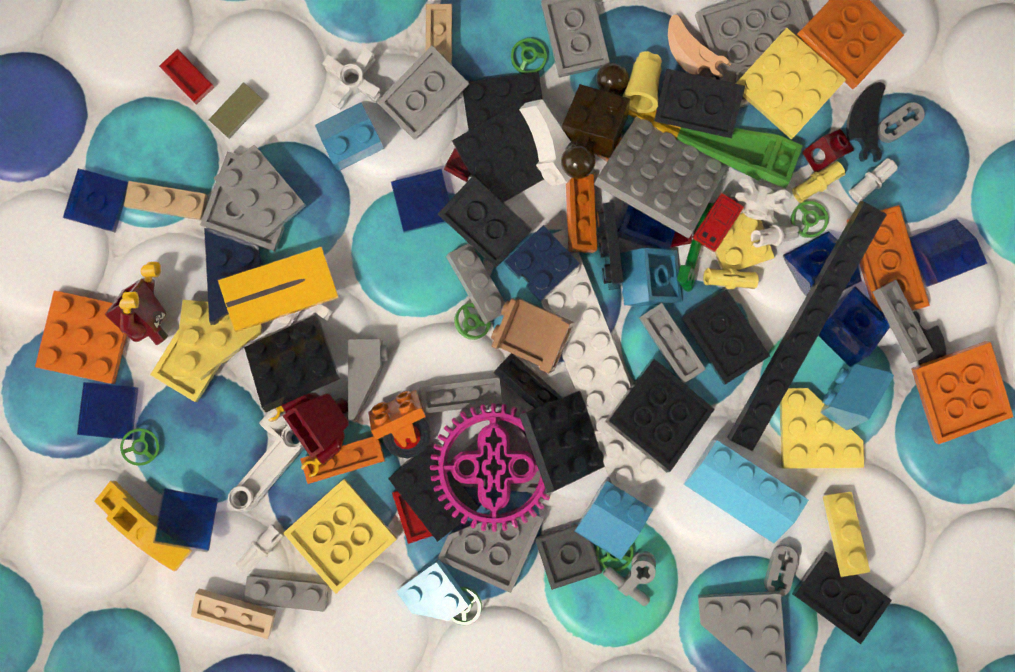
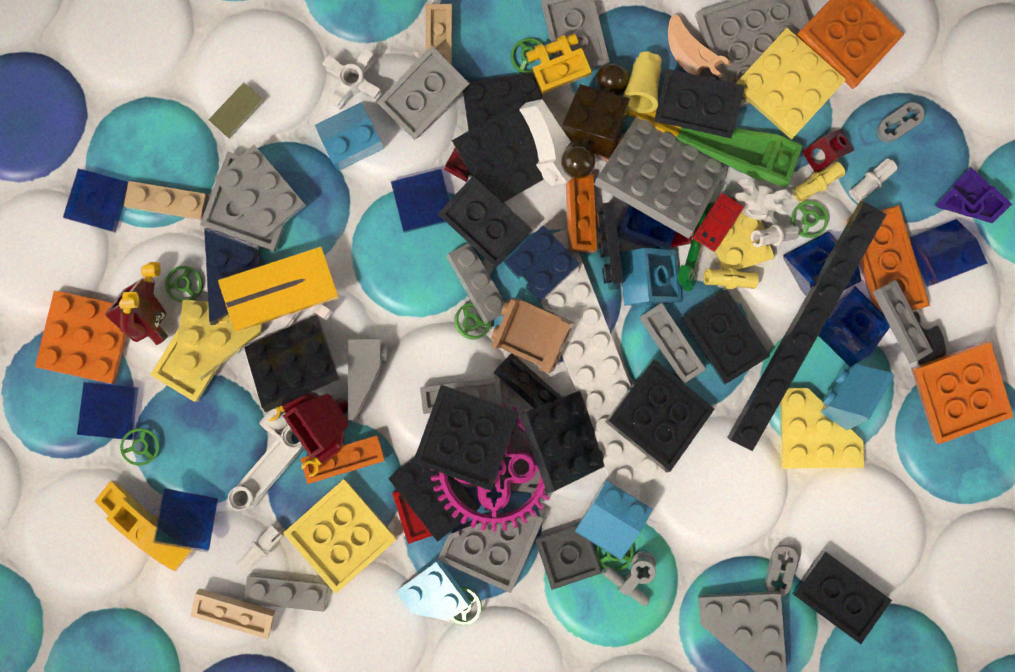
red tile [159,49,215,105] -> none
orange plate [368,390,431,458] -> none
medium azure slope [684,440,809,543] -> none
light yellow plate [823,492,870,577] -> none
black piece [846,82,885,162] -> none
none -> bright green piece [165,266,203,302]
none -> black plate [413,384,519,491]
none -> yellow plate [526,33,592,94]
none -> dark purple slope [935,167,1012,223]

